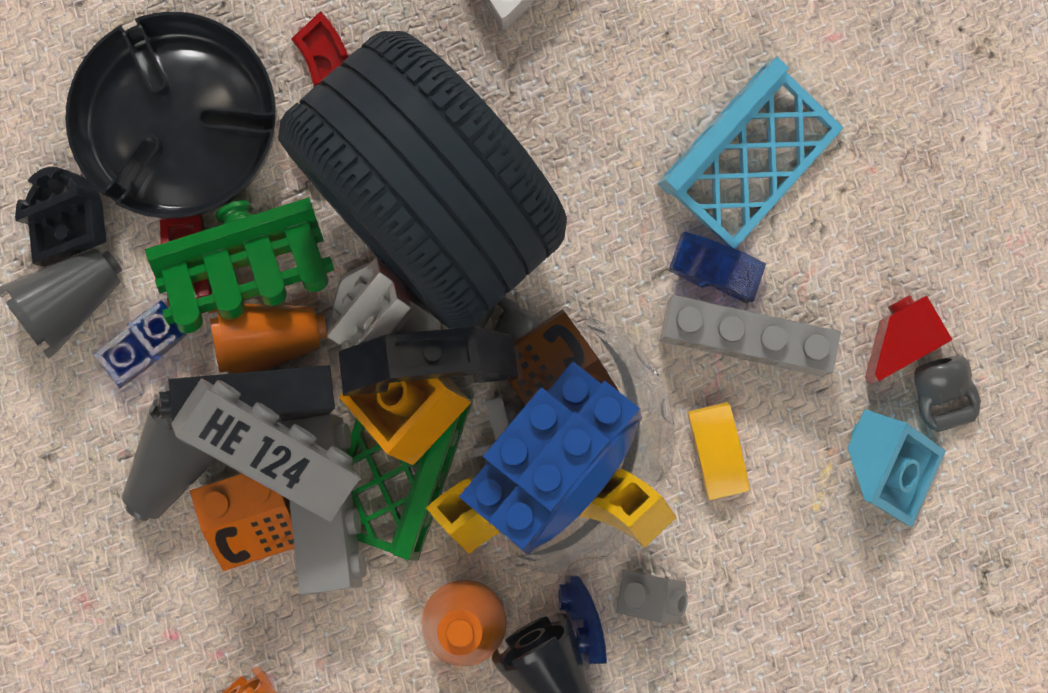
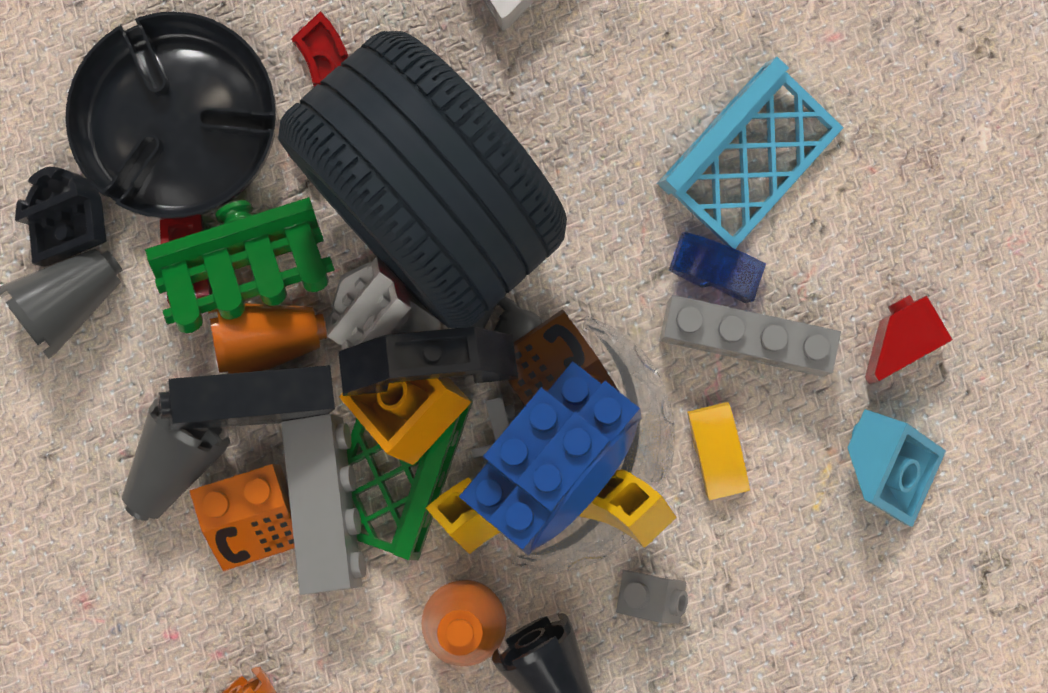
clear blue slope [93,300,187,389] -> none
light grey brick [171,378,360,523] -> none
clear blue slope [558,575,607,664] -> none
dark grey piece [914,356,981,432] -> none

